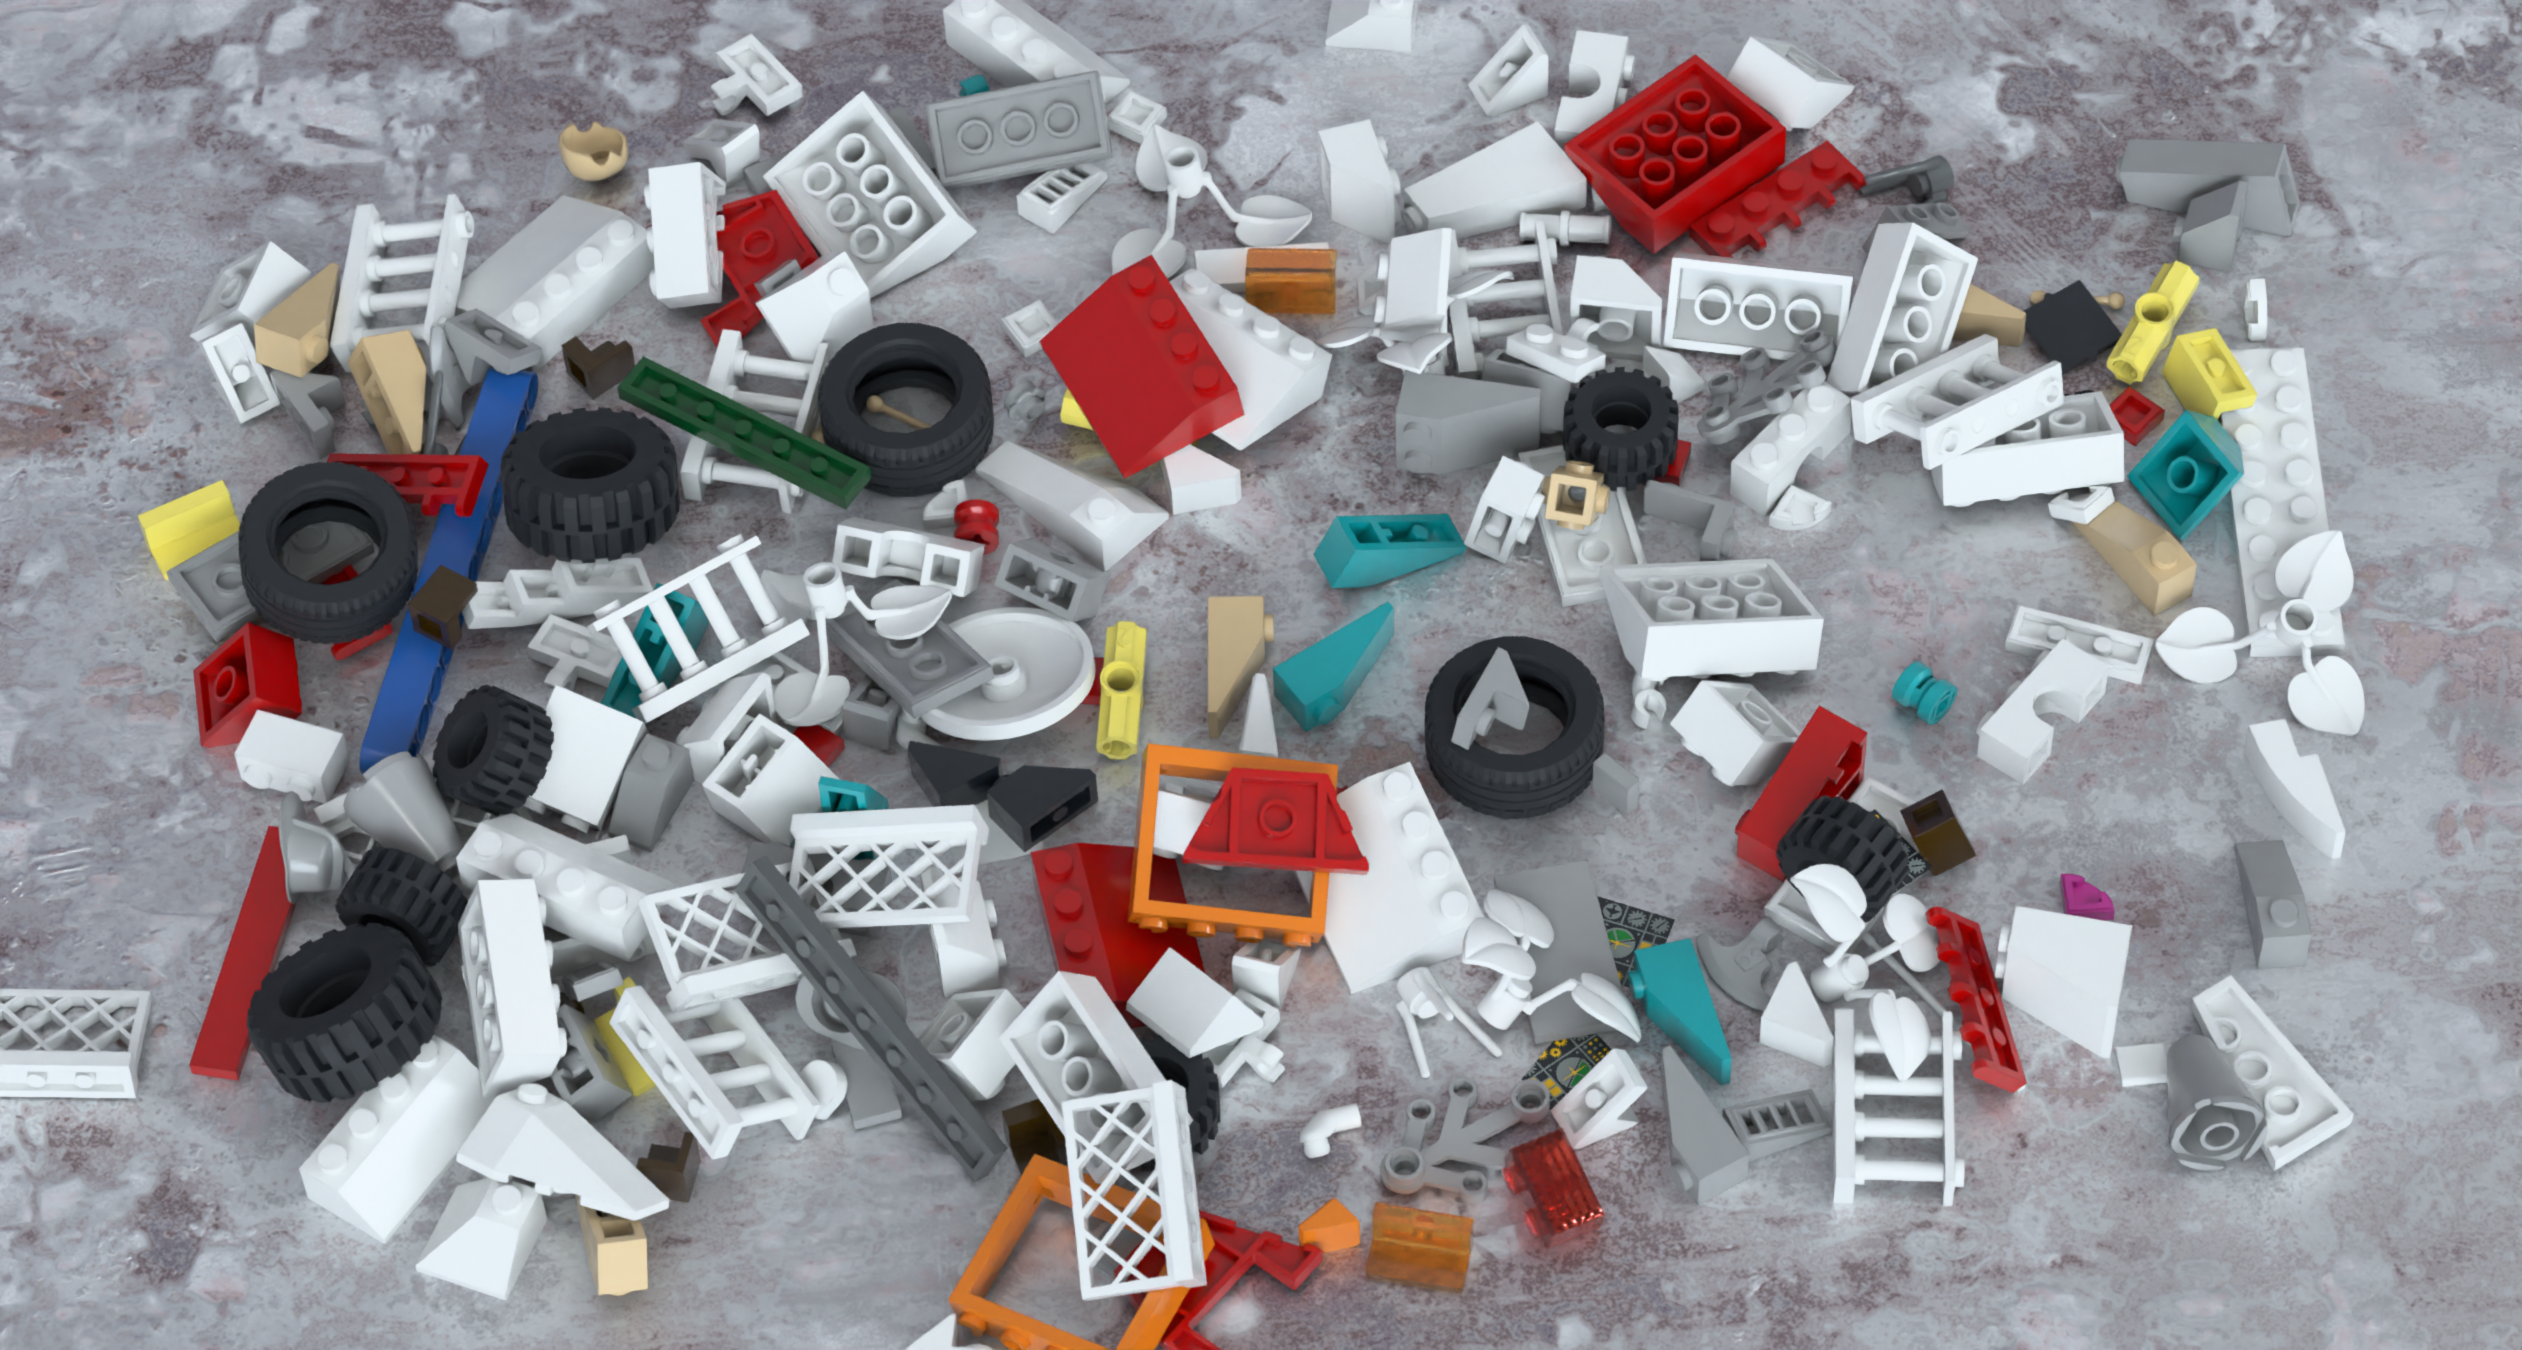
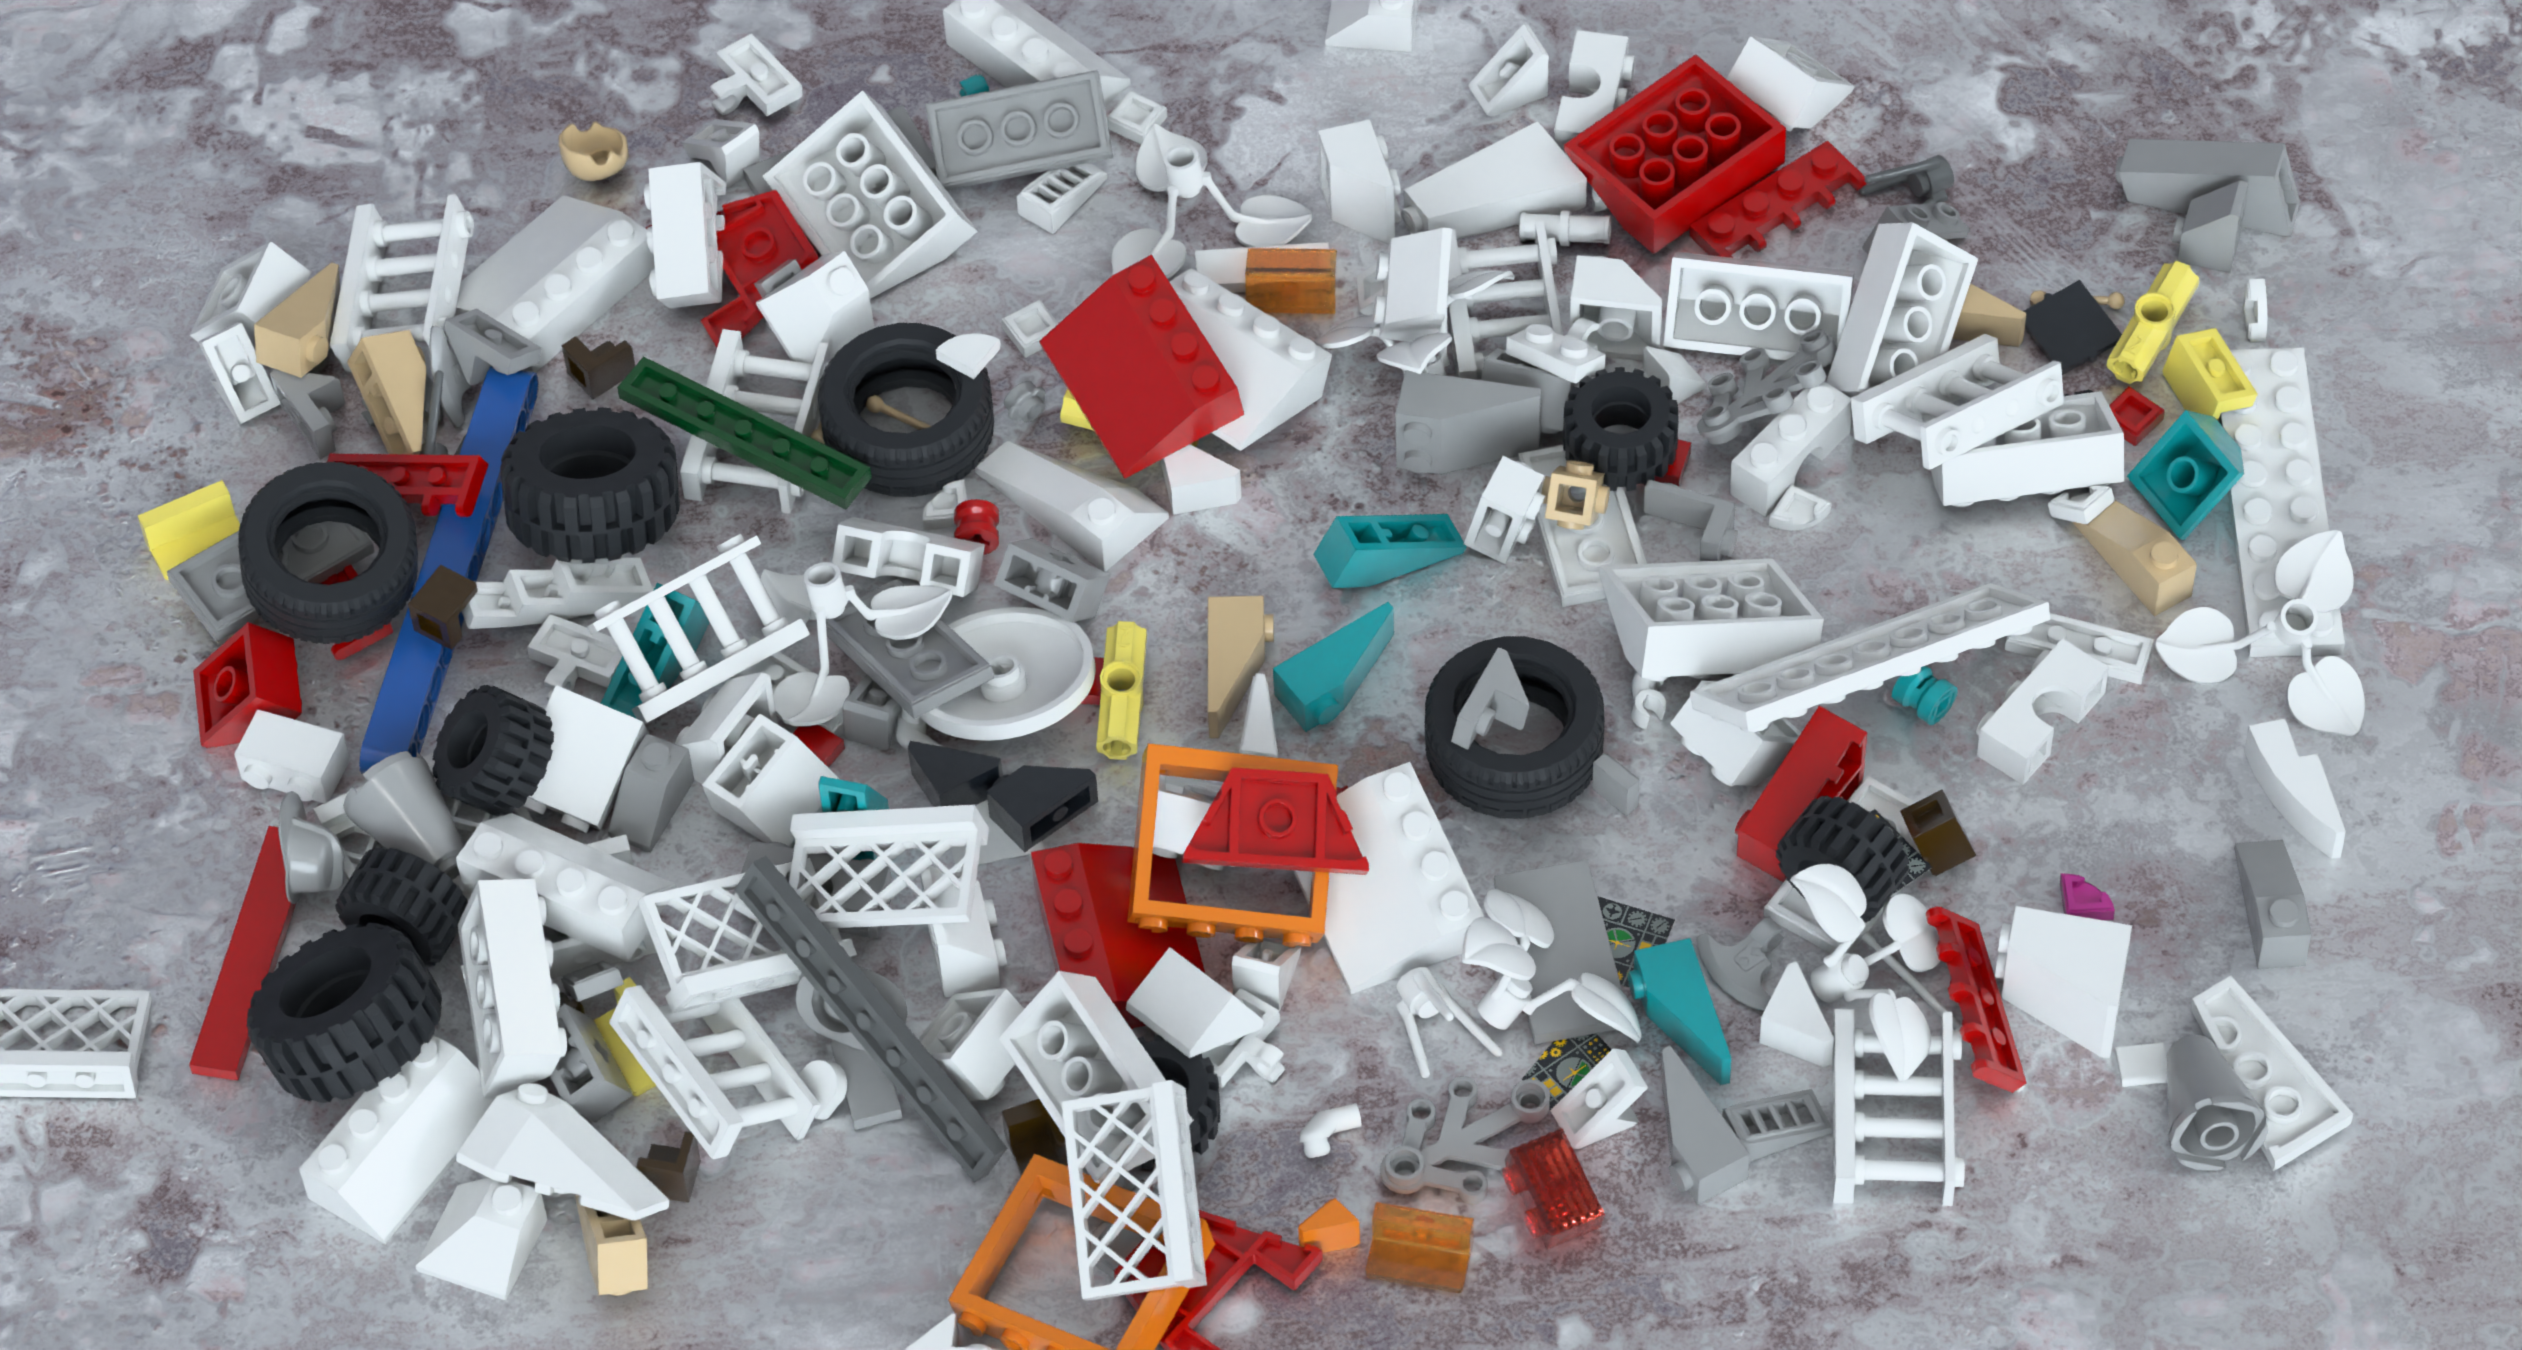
none -> white tile [936,333,1000,379]
none -> white plate [1690,583,2051,732]

